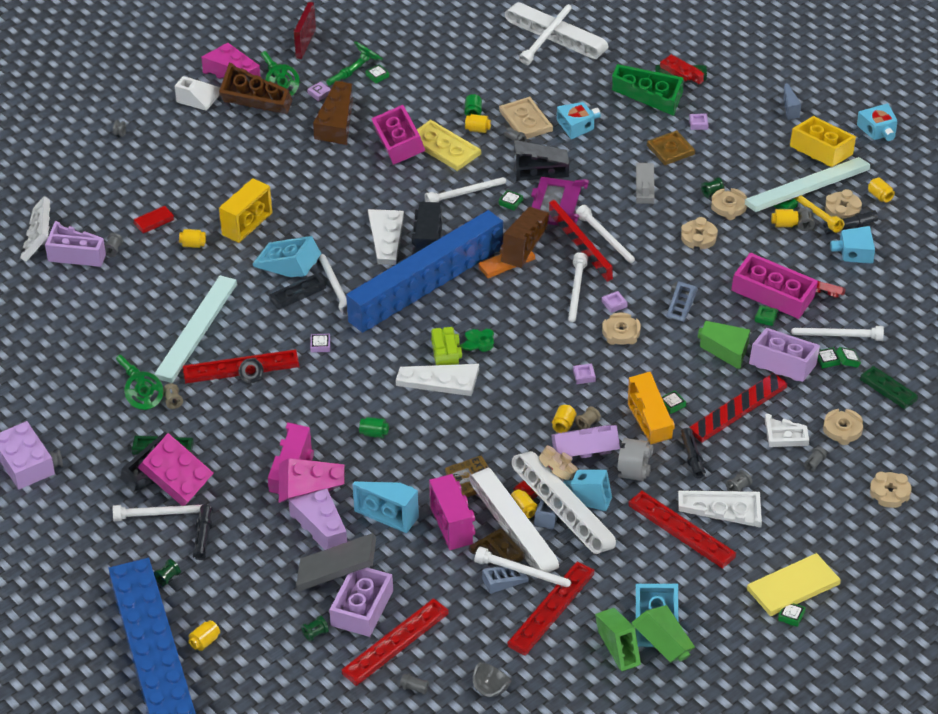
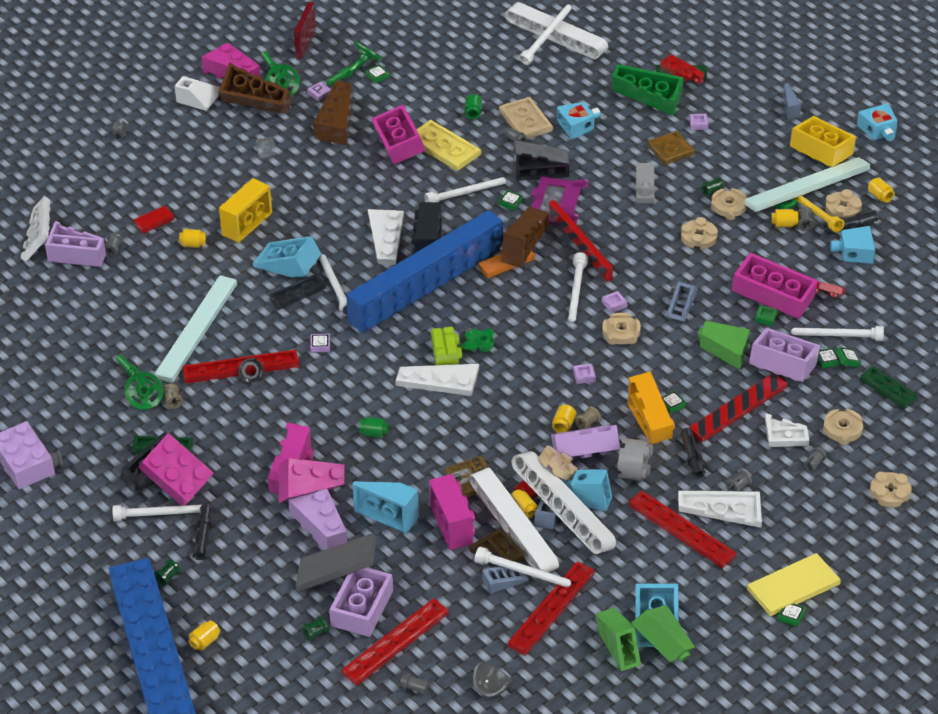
yellow brick [465,114,491,133] -> none
white piece [576,205,635,263] -> none
none -> clear tile [256,137,276,158]

